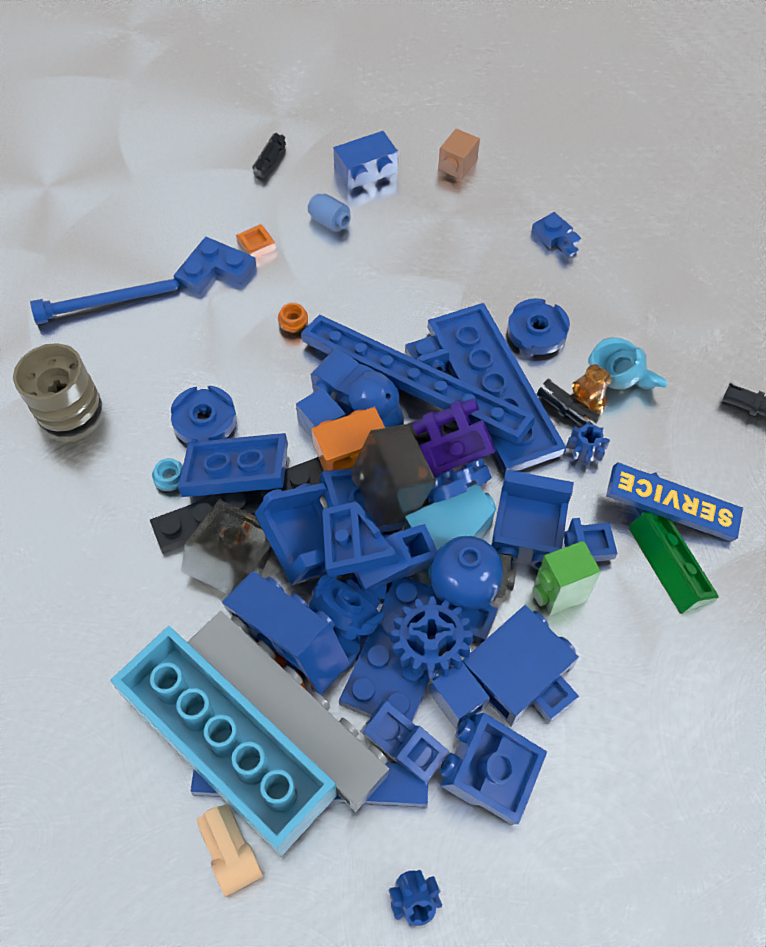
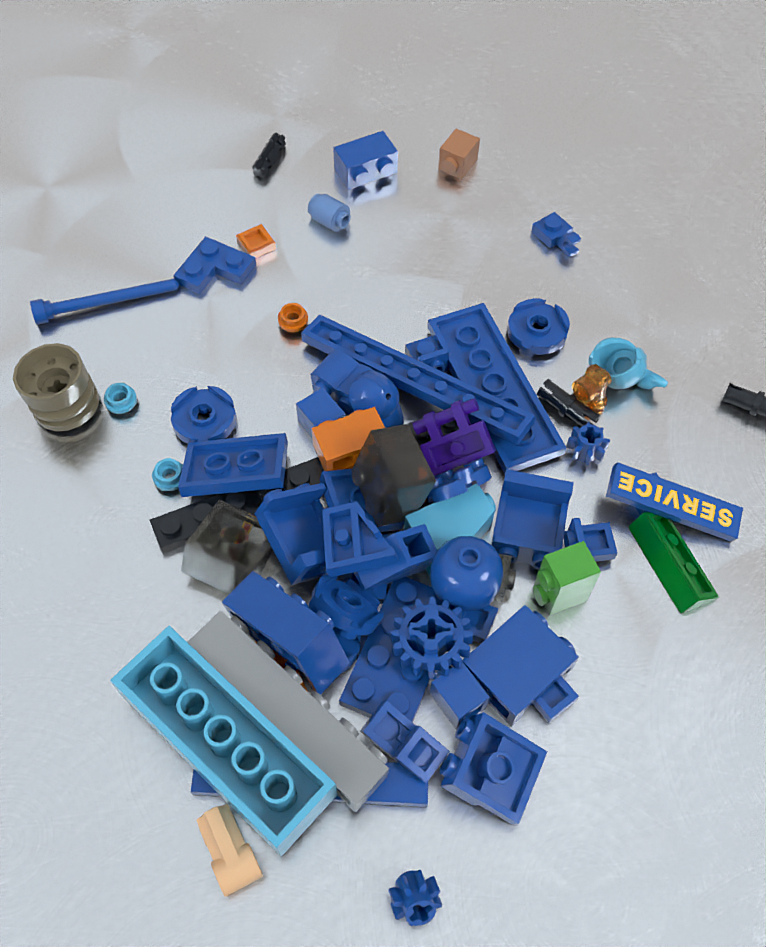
none -> medium azure plate [104,383,137,414]

